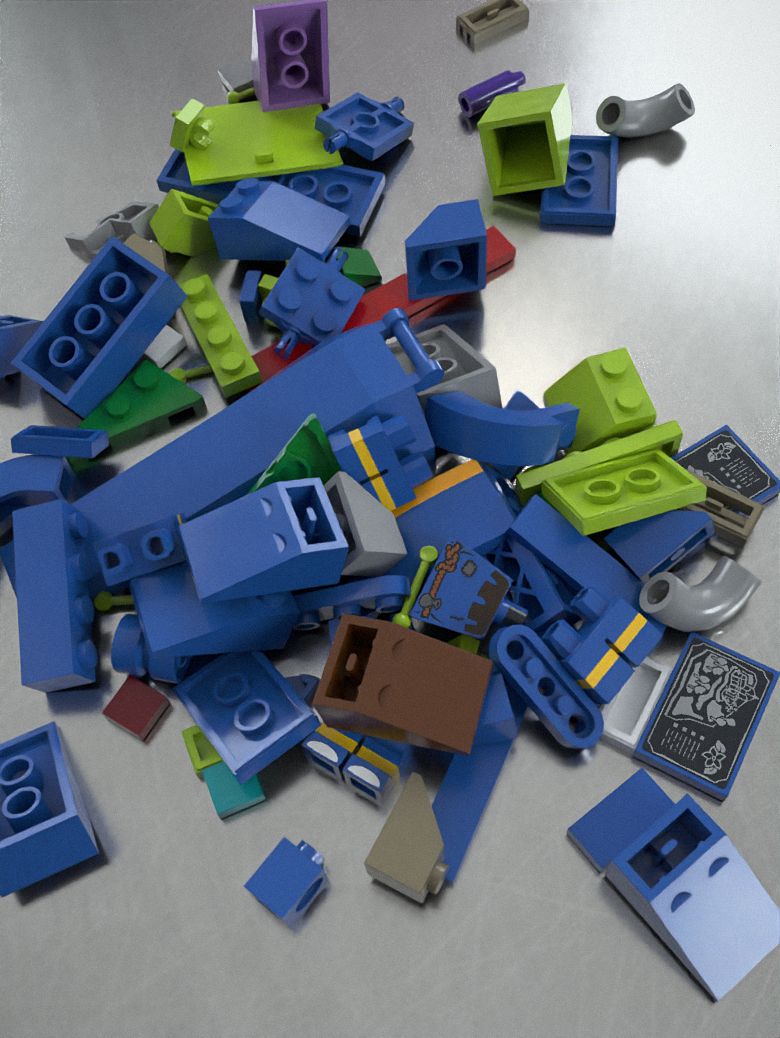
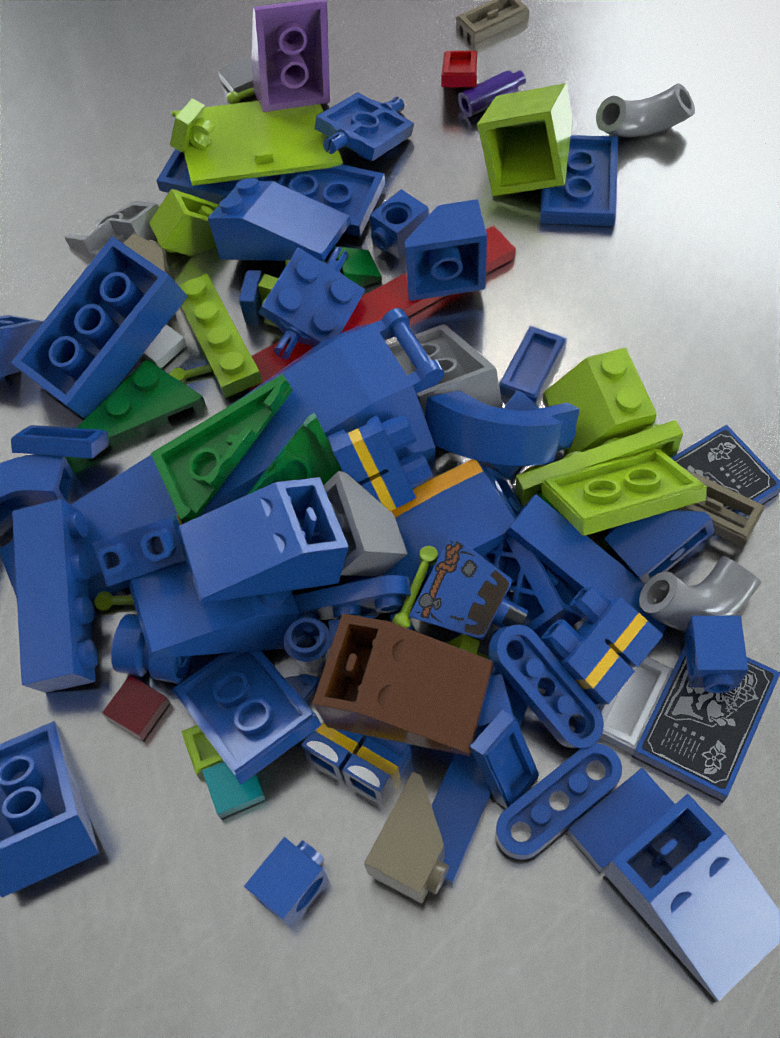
none -> green wing [151,374,293,523]
none -> blue cone [283,618,331,673]
none -> blue brick [370,189,429,259]
none -> red tile [441,51,478,87]
none -> blue tile [469,710,539,808]
none -> blue plate [496,744,622,860]
none -> blue tile [499,326,567,404]
none -> blue brick [683,616,748,693]

